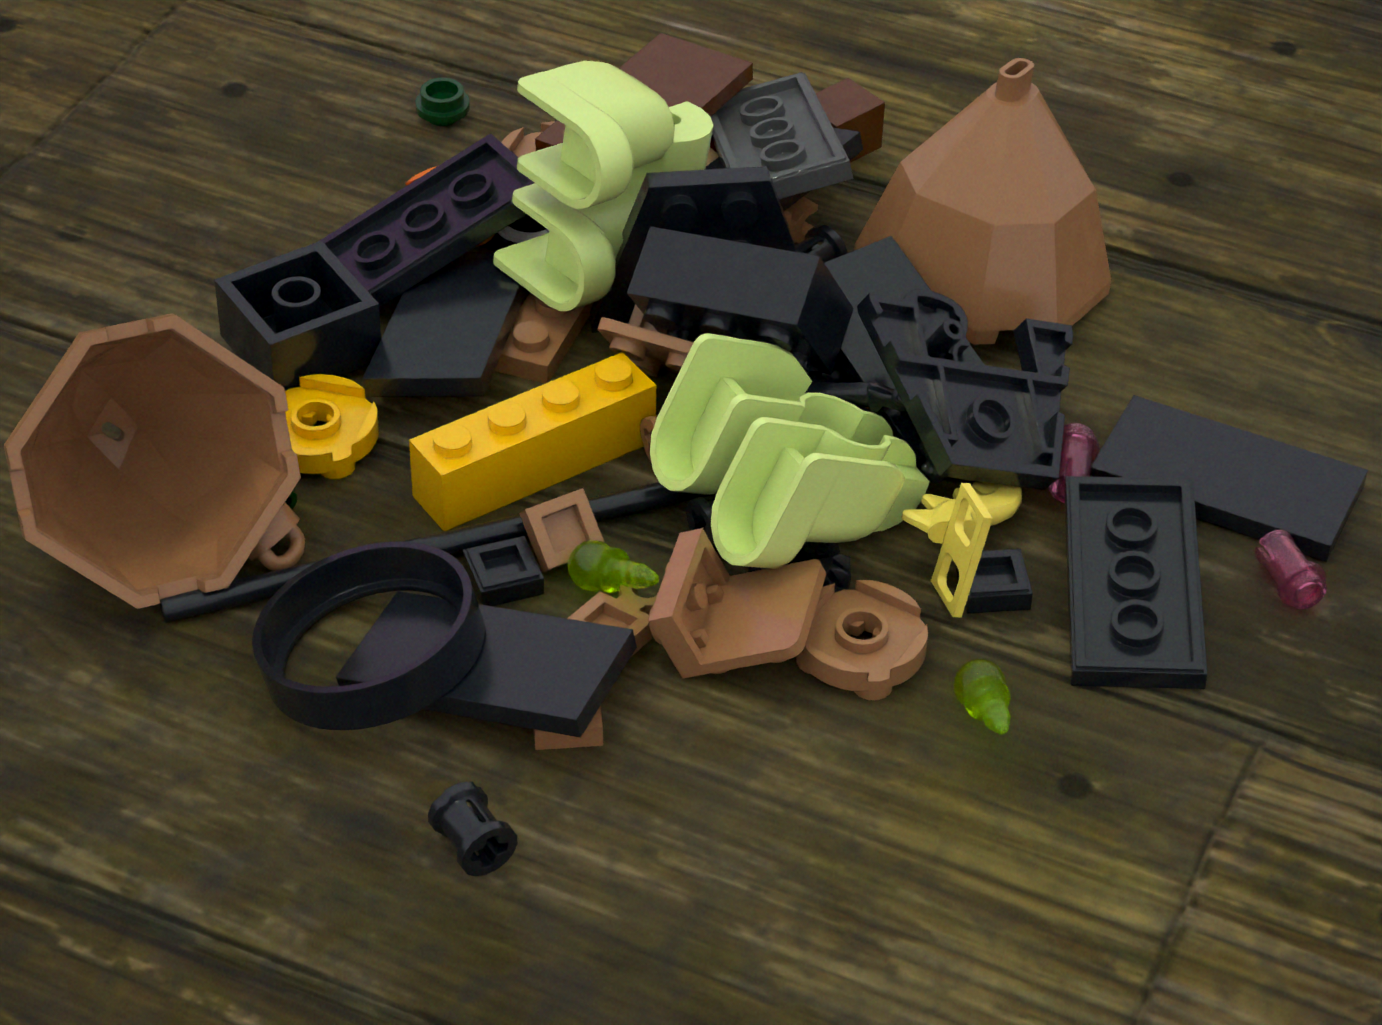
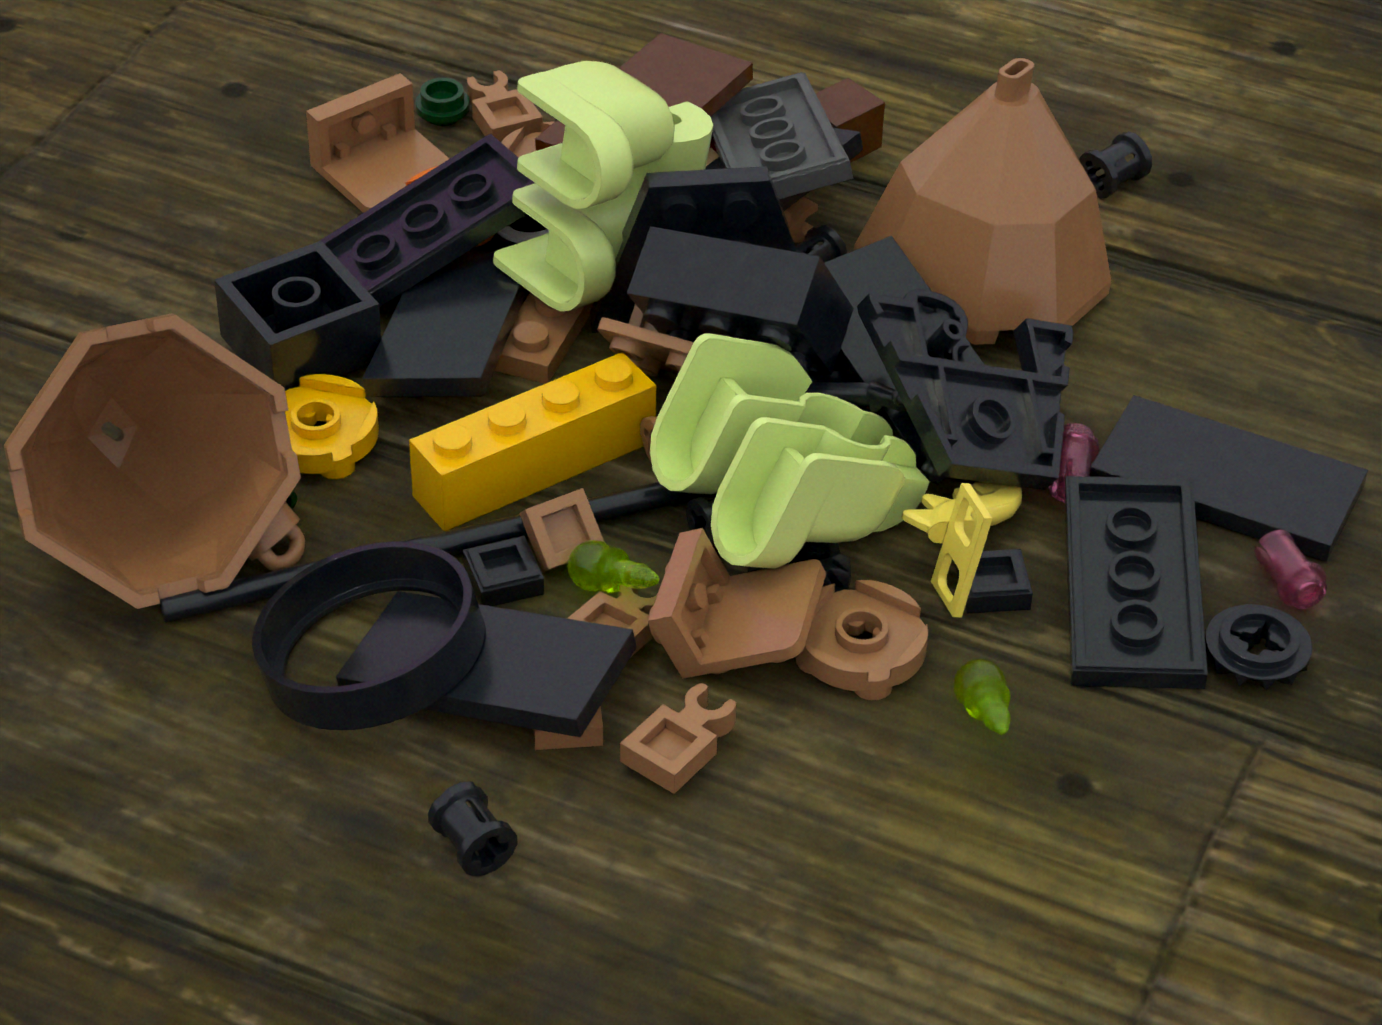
none -> medium nougat bracket [306,73,450,213]
none -> medium nougat plate [467,70,543,142]
none -> medium nougat plate [620,683,736,794]
none -> black bush [1079,132,1152,199]
none -> black gear [1205,604,1312,691]

